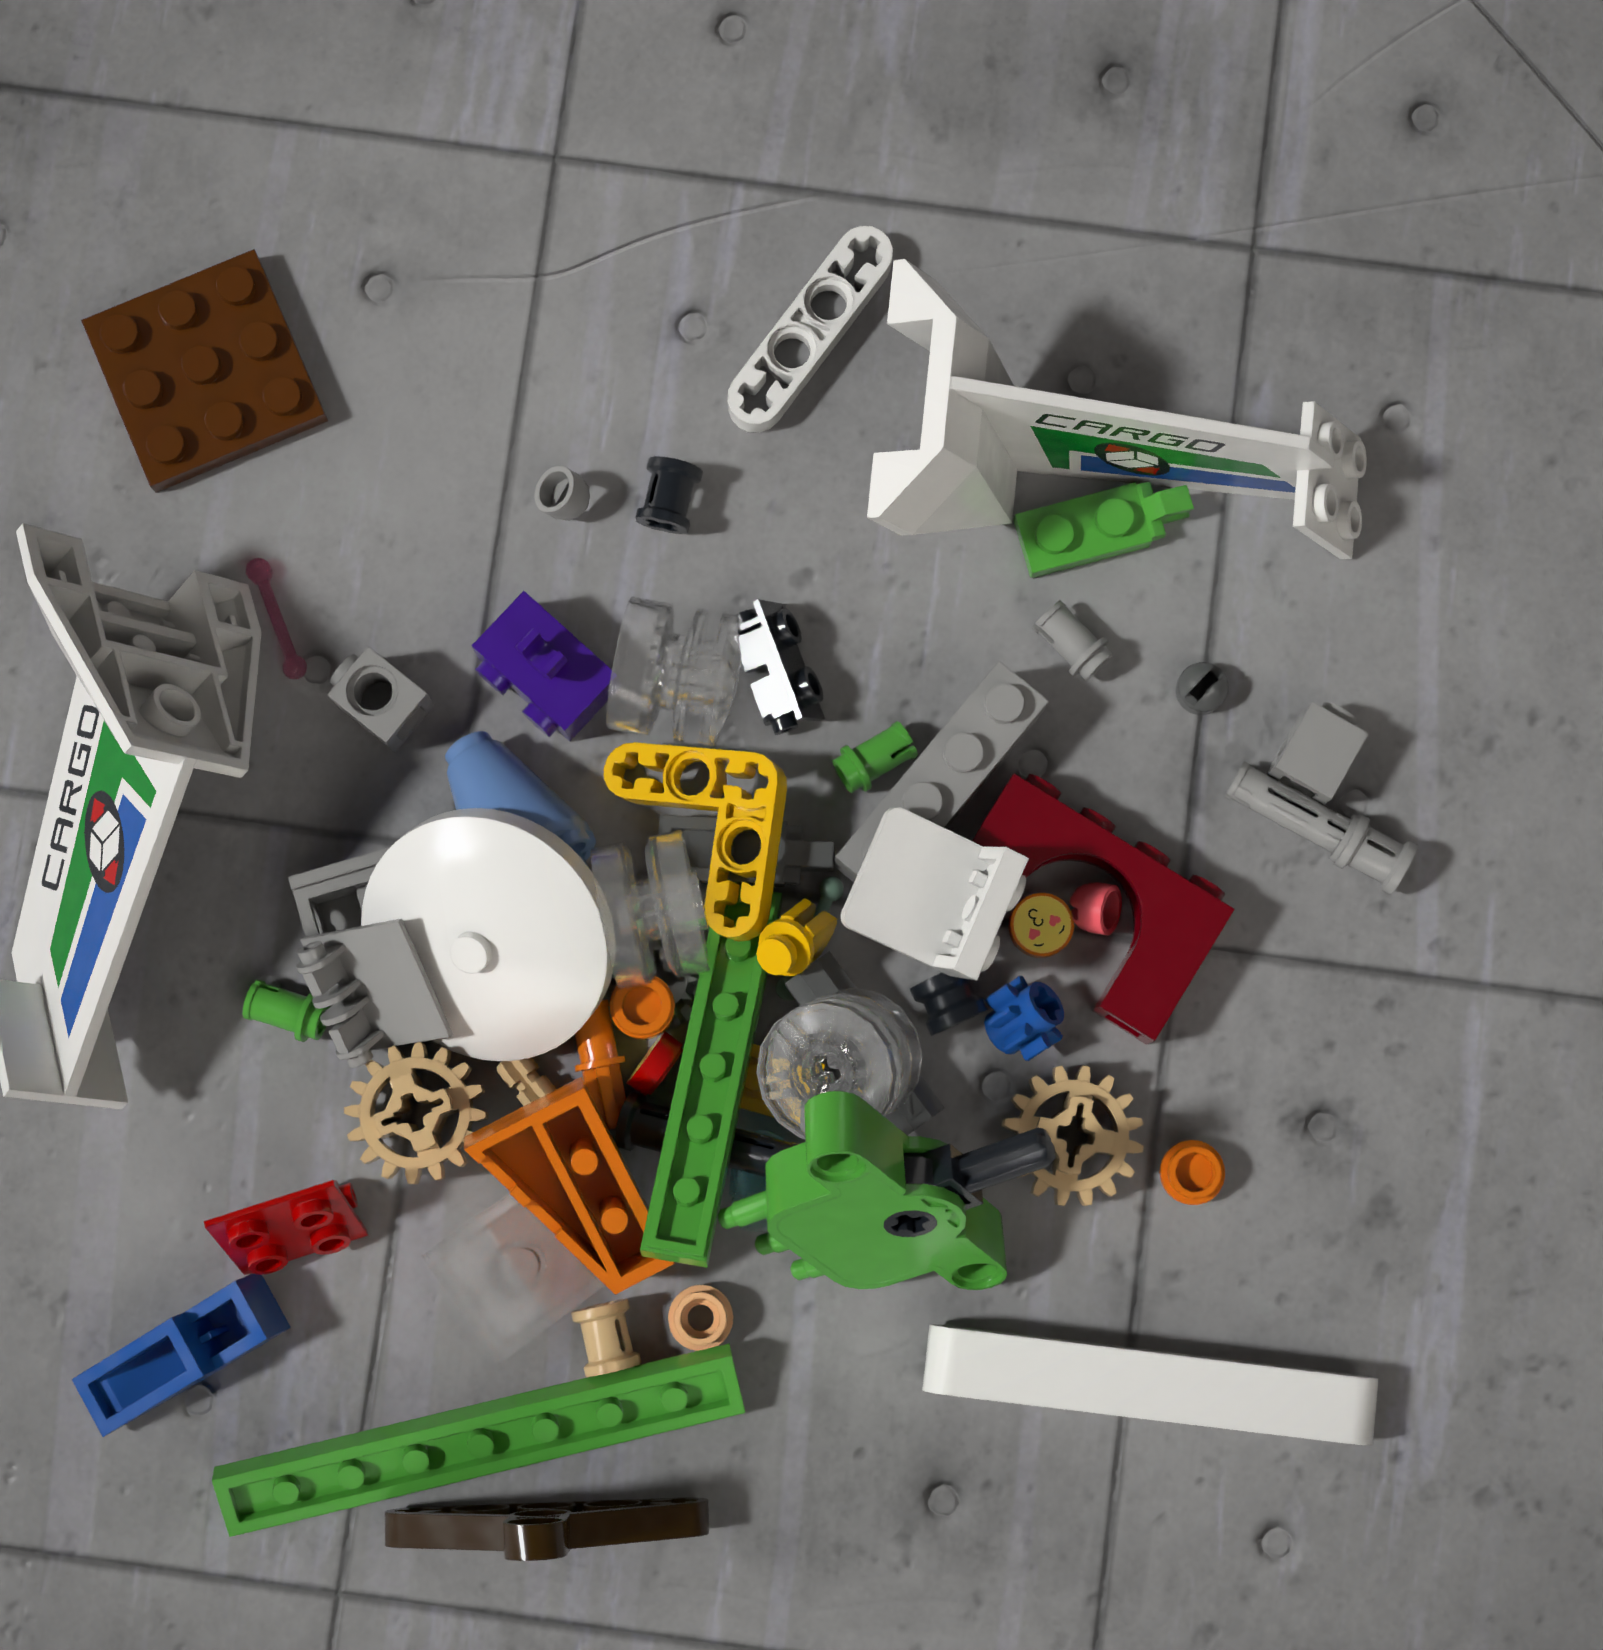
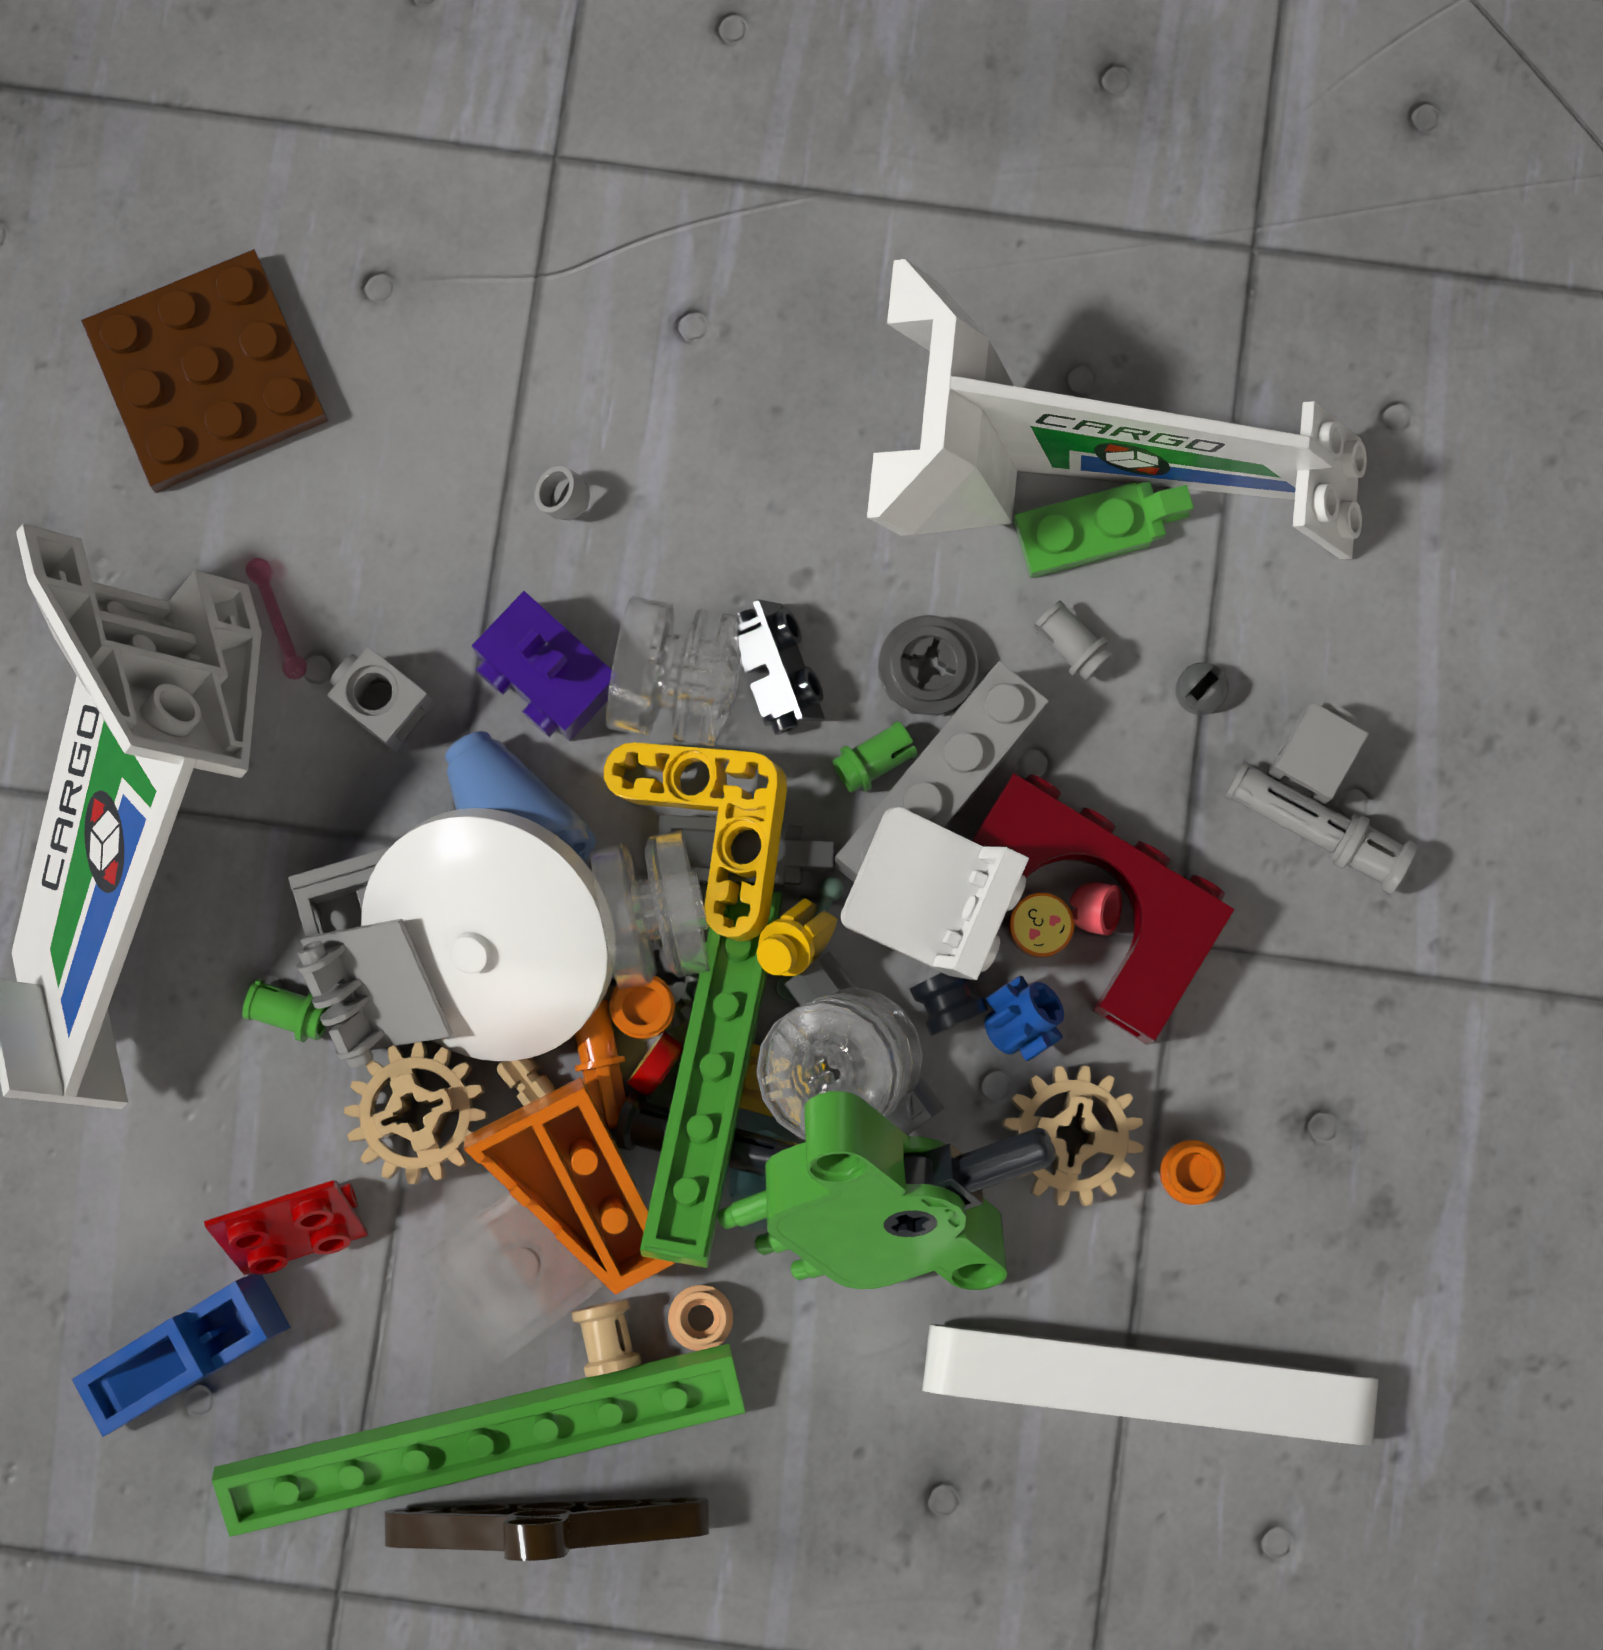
black bush [635,456,703,534] -> none
white beam [727,226,893,433] -> none
none -> flat silver gear [878,615,979,716]

